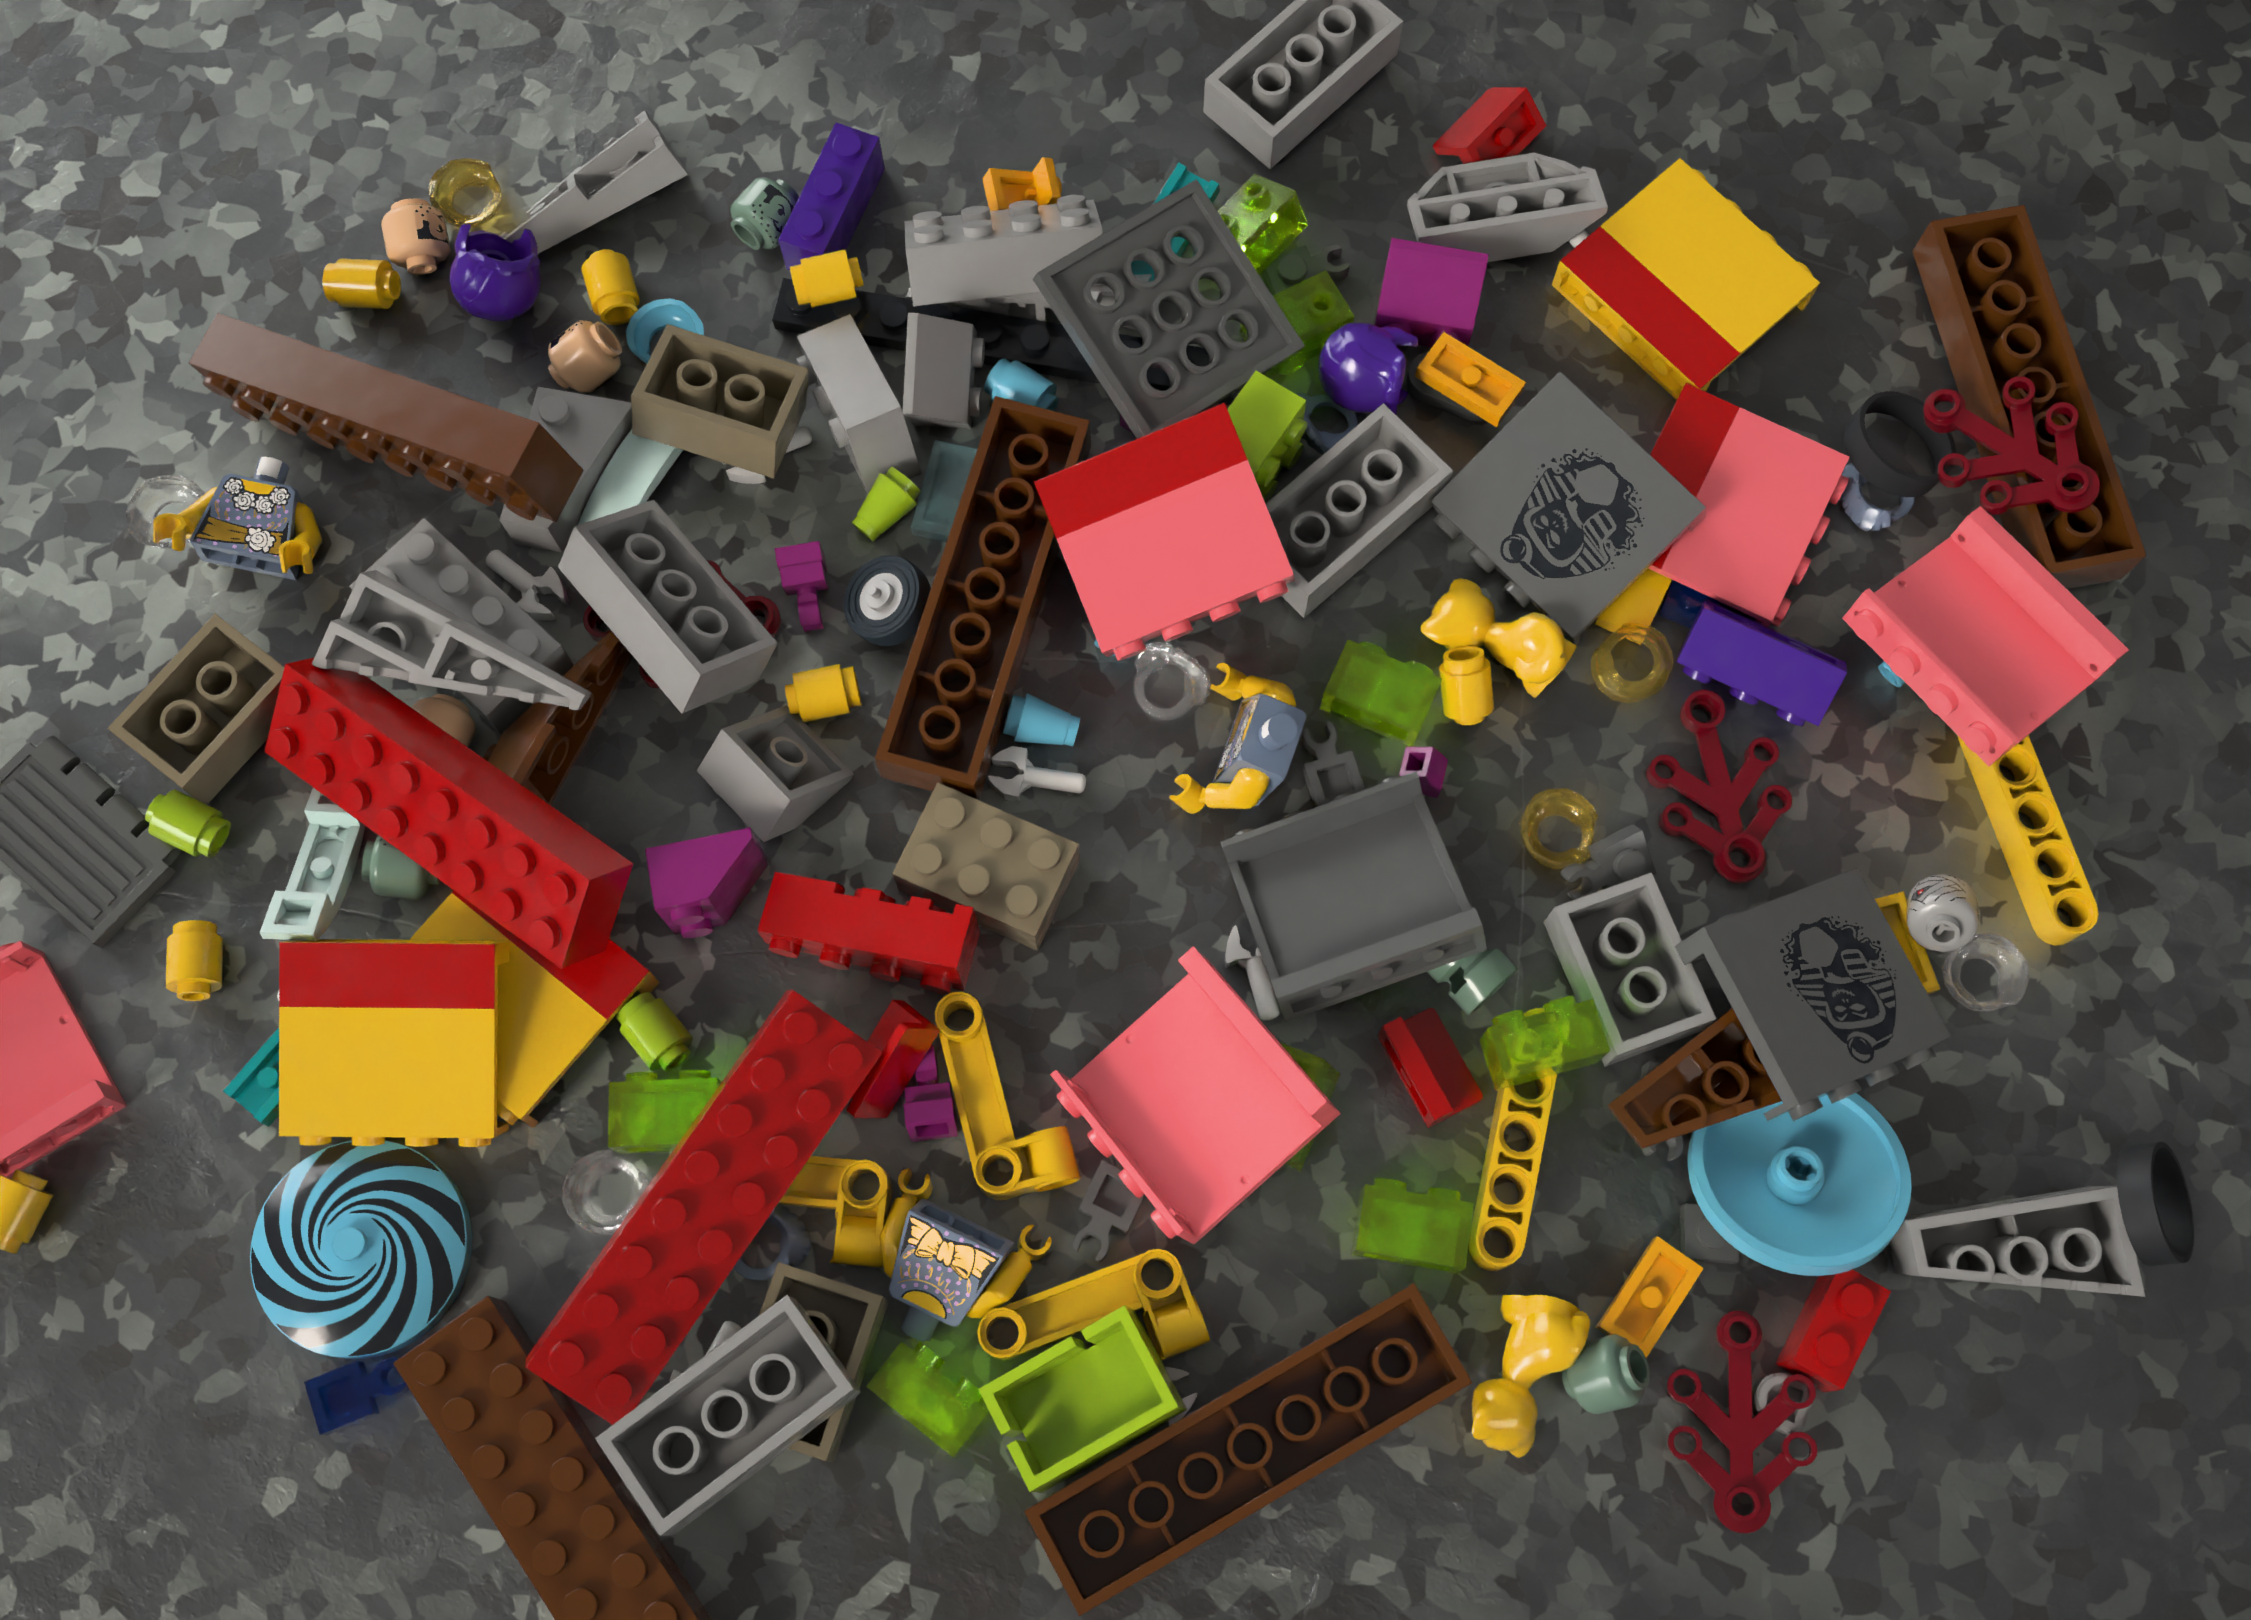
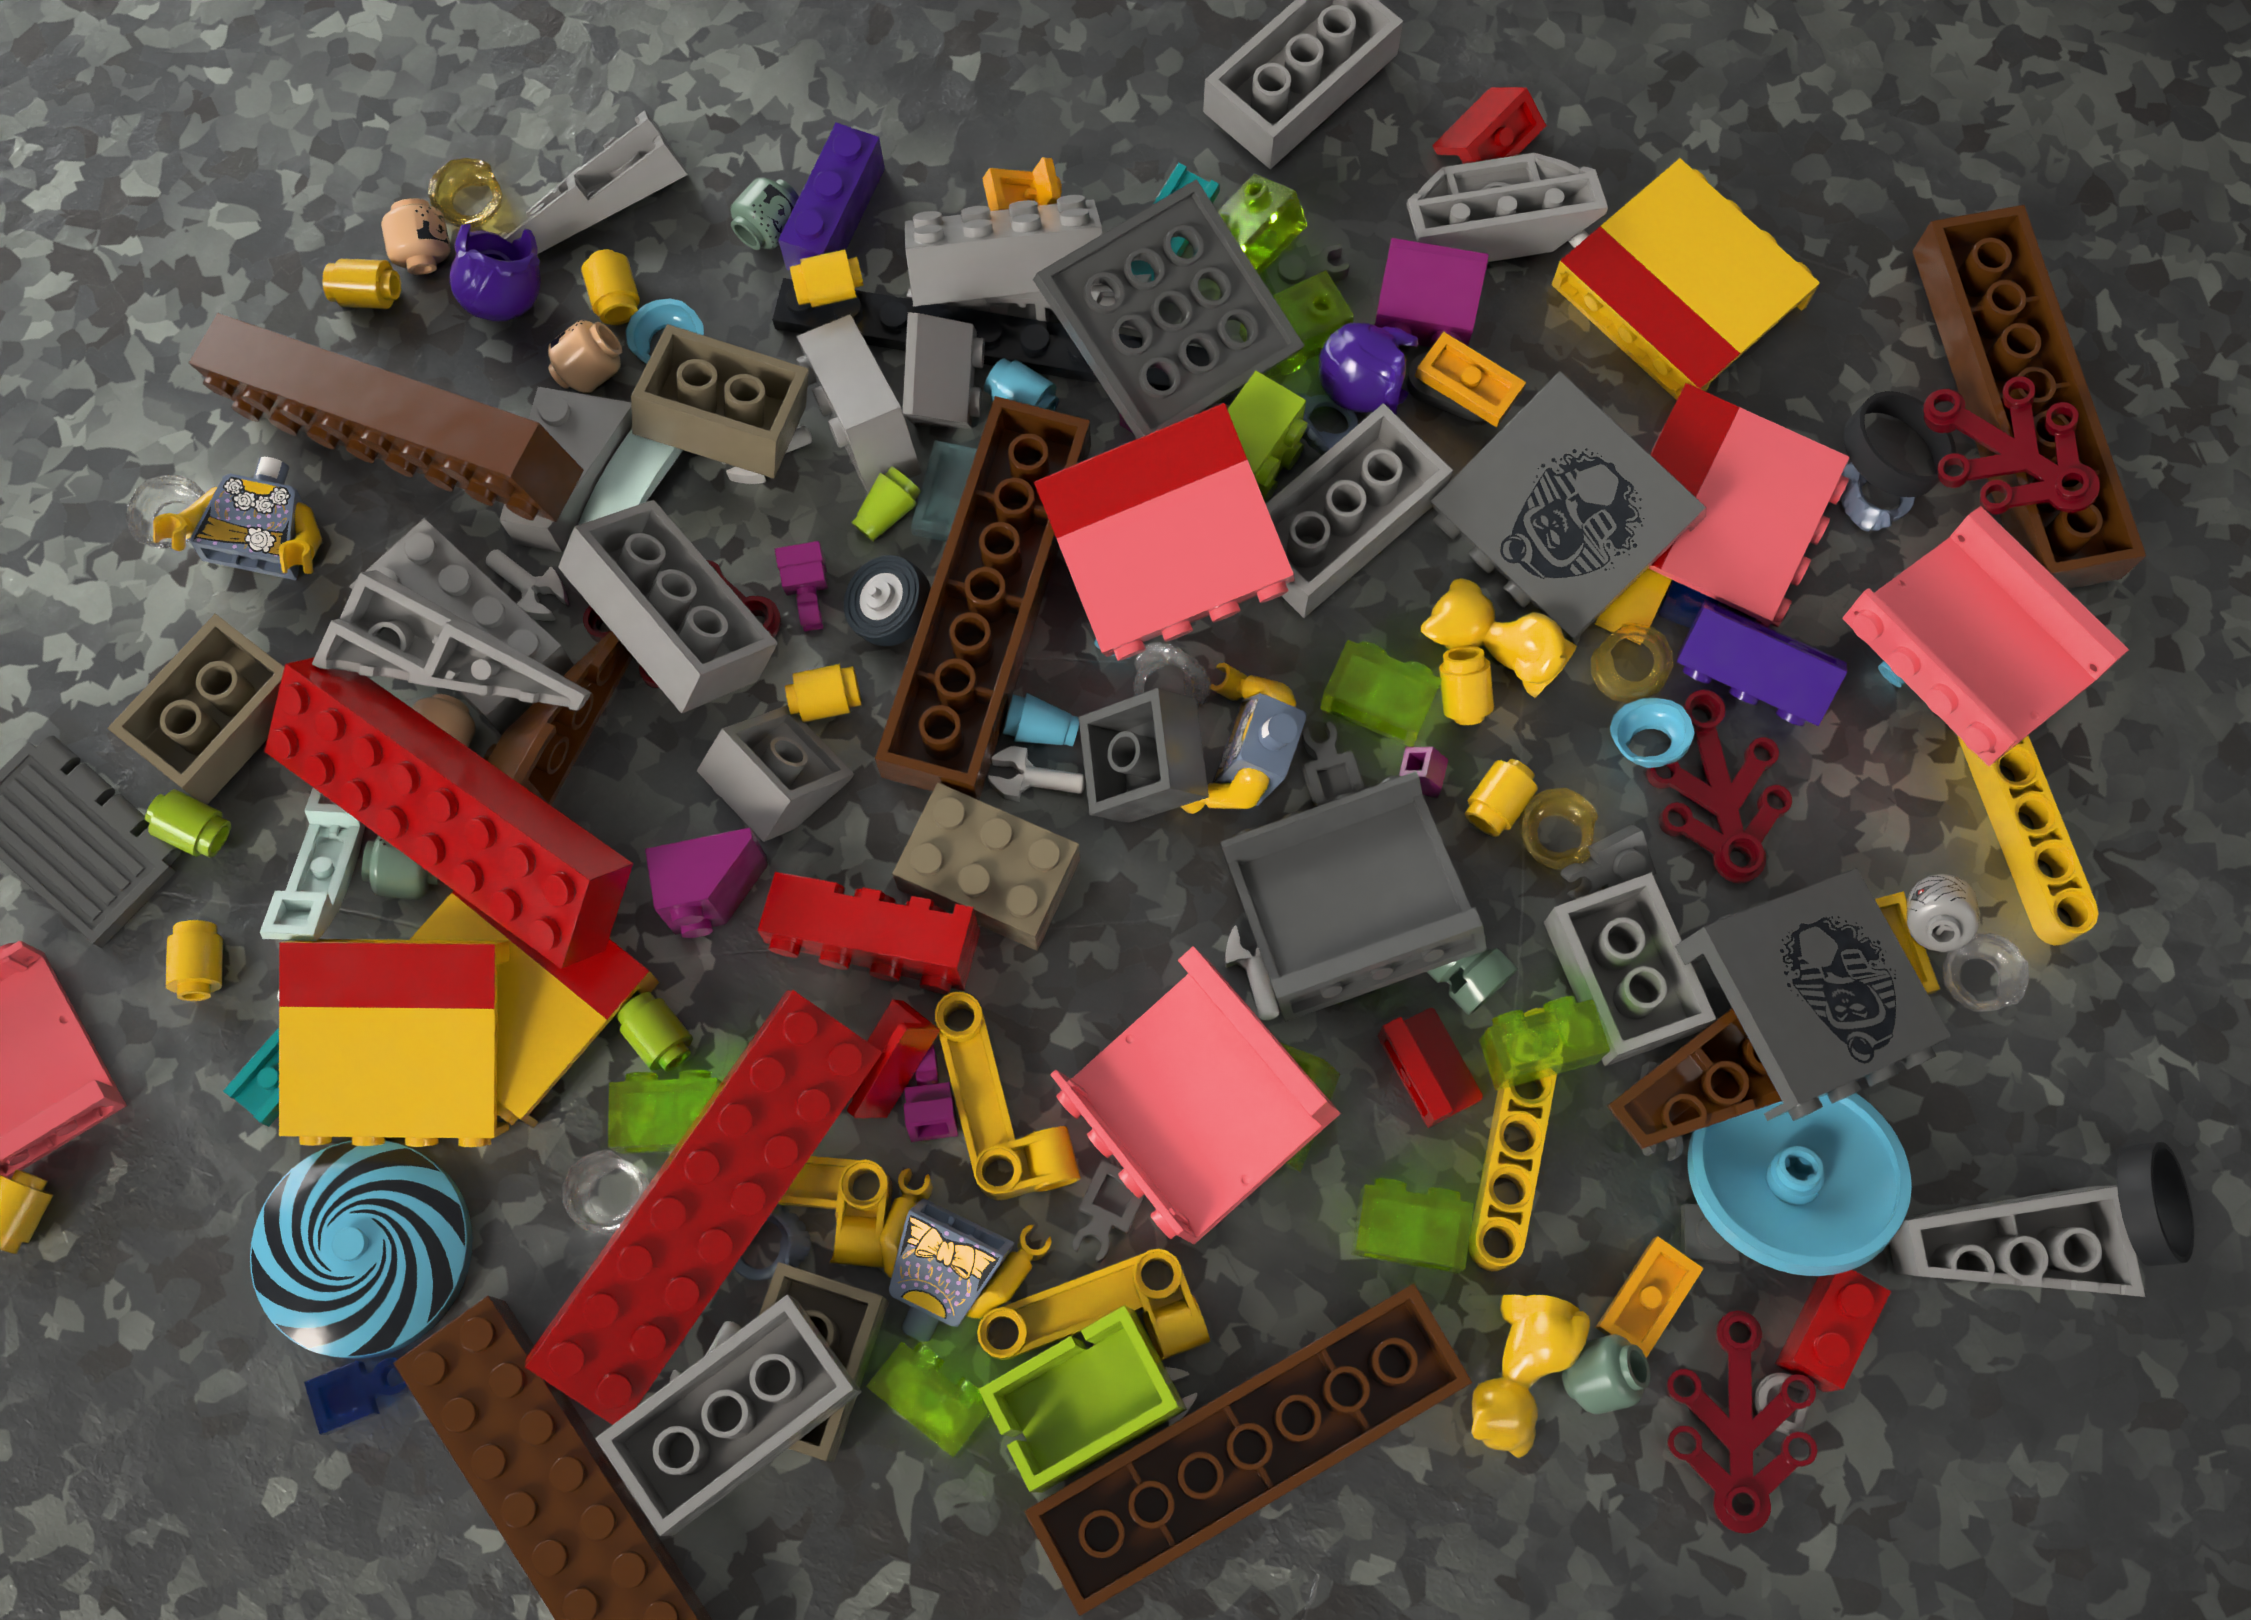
none -> dark grey brick [1079,688,1209,823]
none -> yellow brick [1465,759,1538,837]
none -> medium azure piece [1610,698,1695,768]

